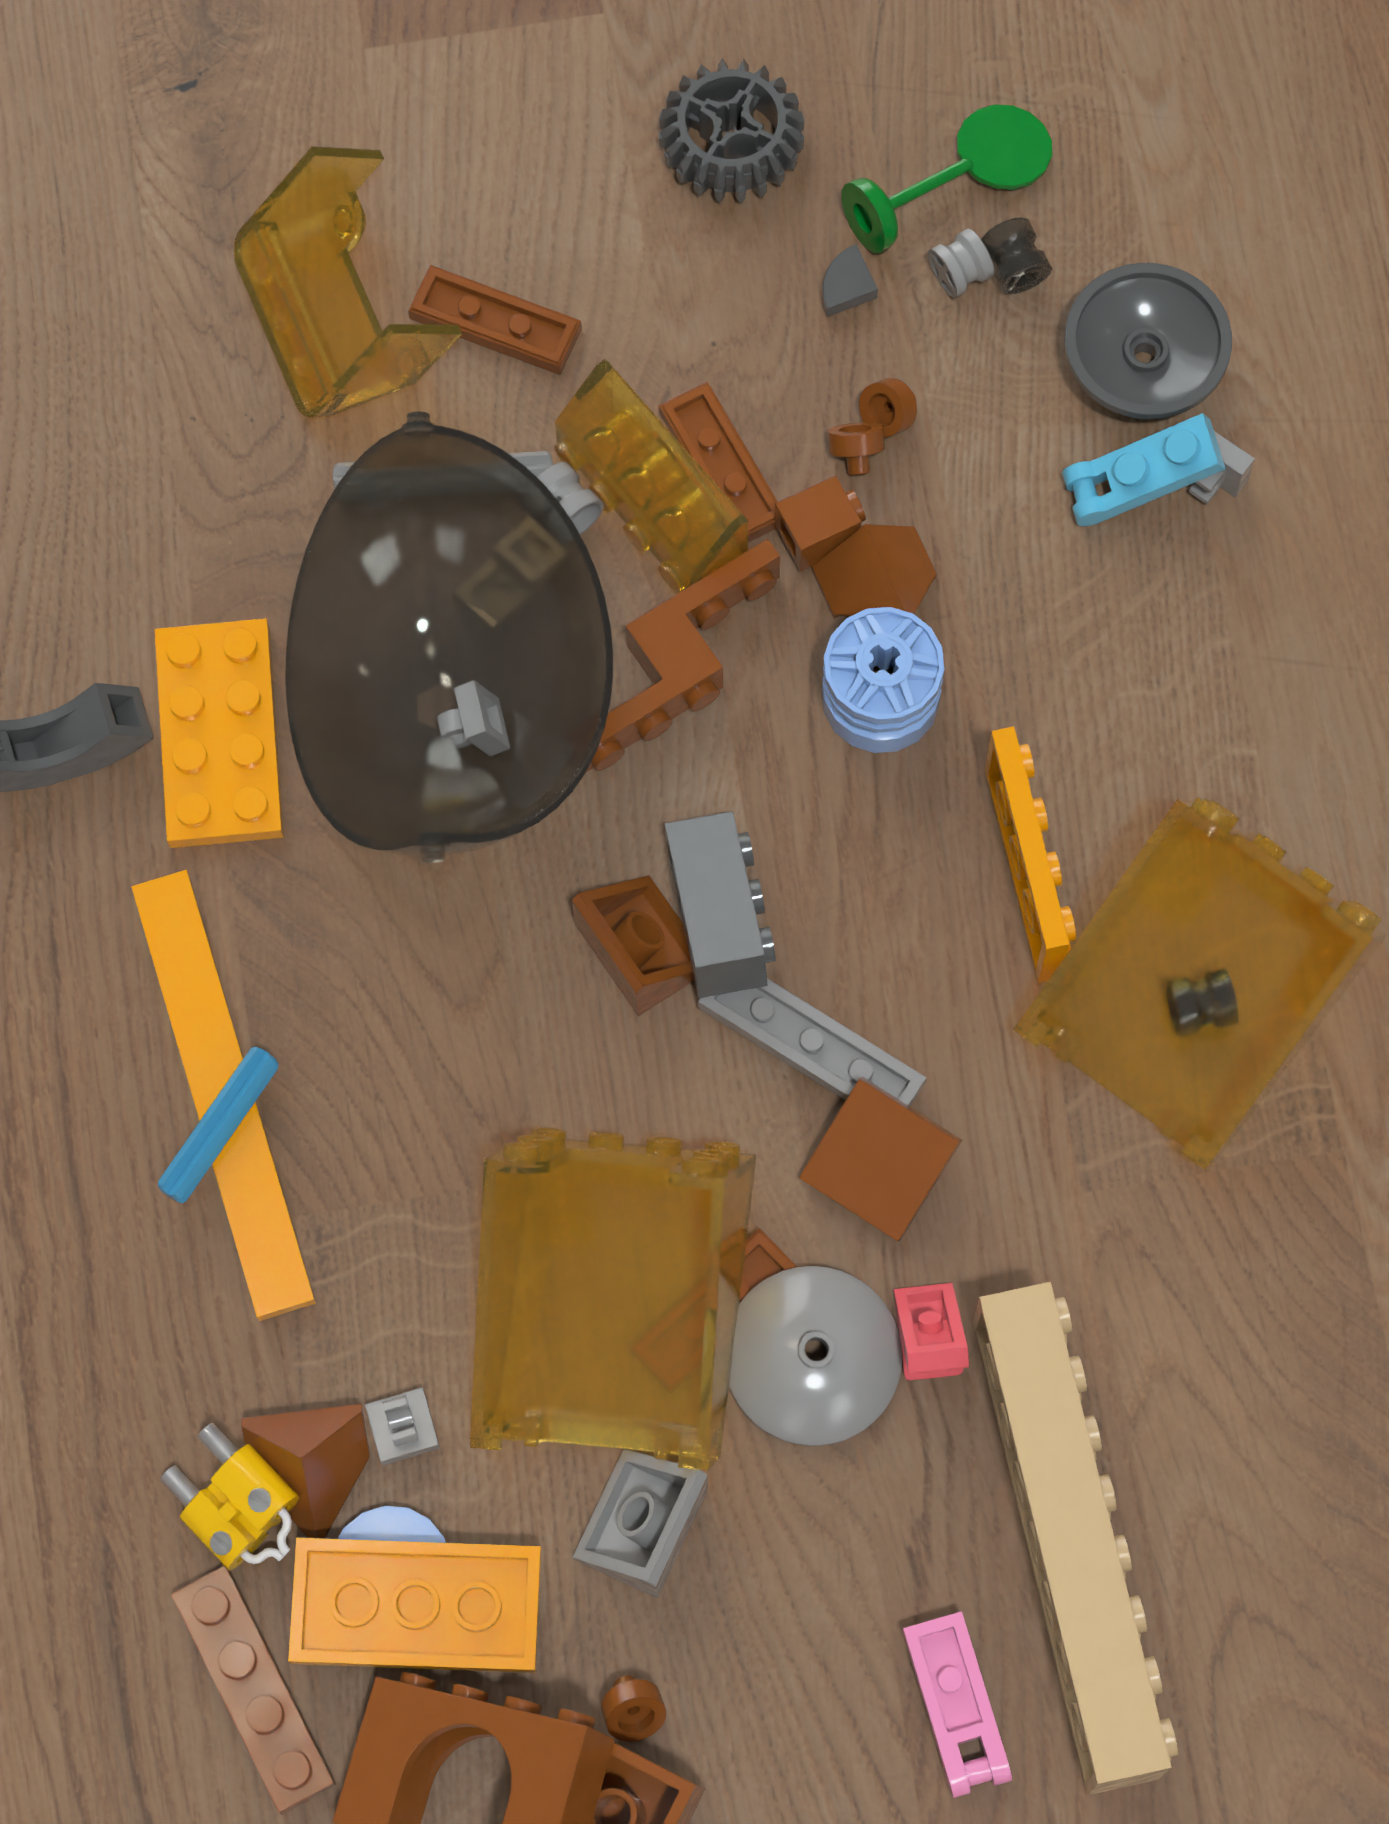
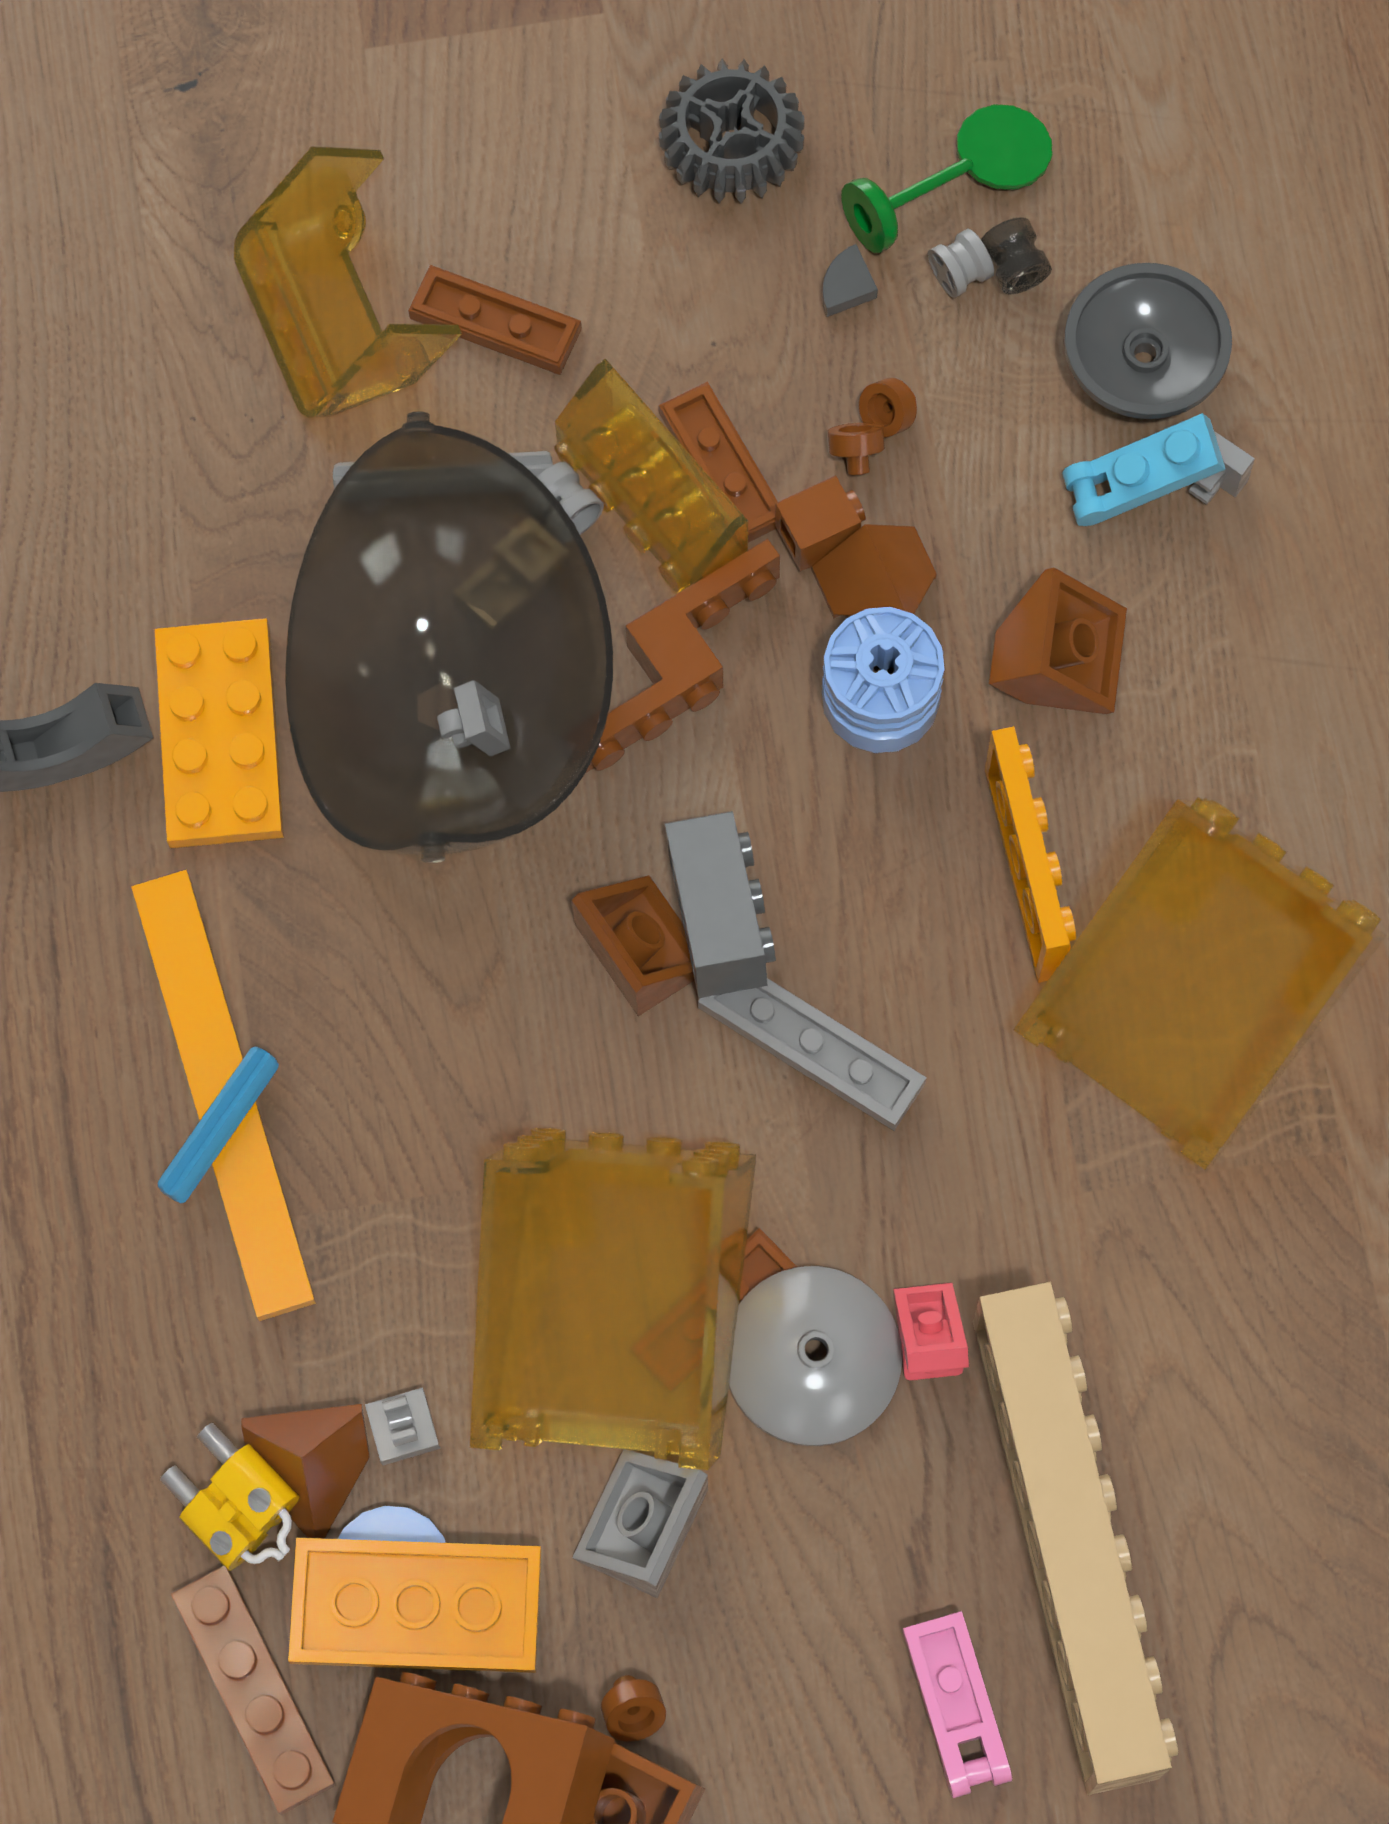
dark orange tile [799,1077,962,1242] -> none
clear smoke wheel [1166,968,1239,1037] -> none
none -> dark orange slope [989,567,1127,714]

